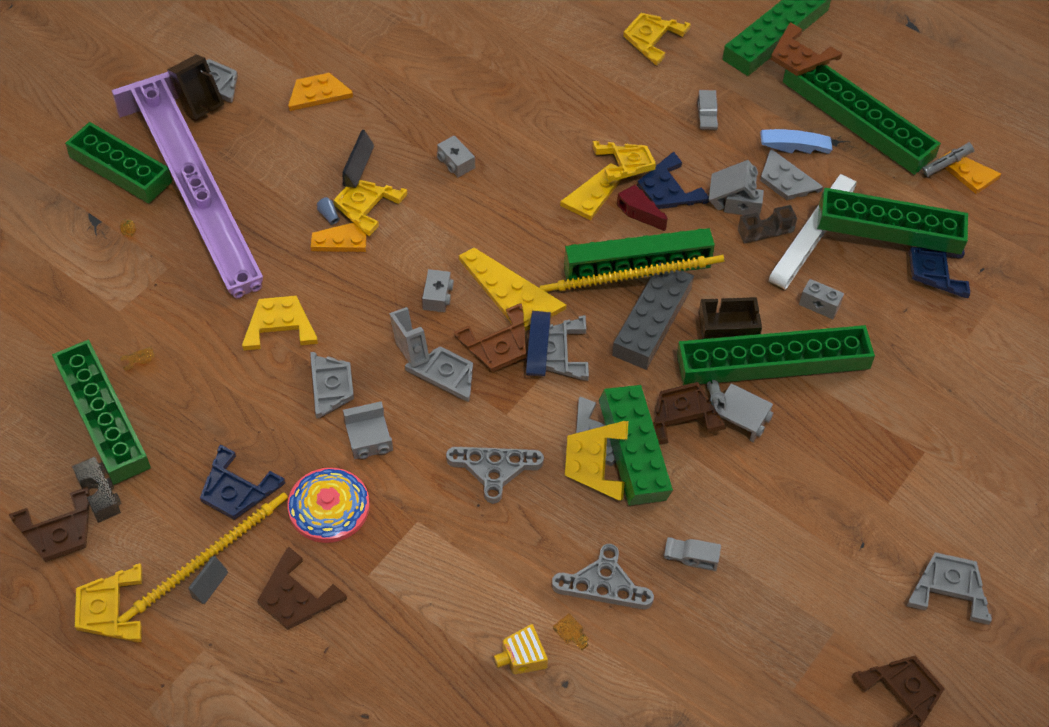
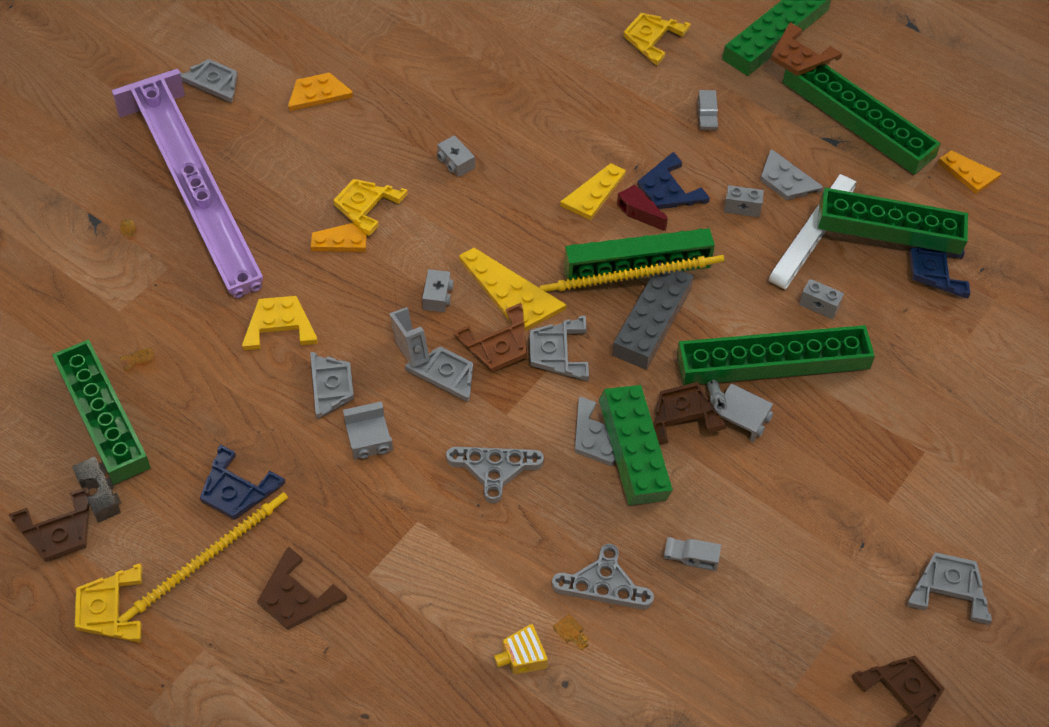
green brick [65,122,173,204] -> none
dark brown piece [167,54,224,120] -> none
dark grey slope [188,556,228,604] -> none
dish [287,468,370,543] -> none
sand blue cone [317,197,340,225] -> none
black slope [342,130,374,188] -> none
dark blue slope [526,311,551,376] -> none
yellow wing [565,421,629,500] -> none
yellow wing [592,141,656,182] -> none
dark brown piece [698,297,762,339] -> none
light grey panel [709,160,758,211] -> none
clear smoke arch [738,205,797,244] -> none
light blue slope [760,129,832,154] -> none
light grey pin [922,142,974,177] -> none

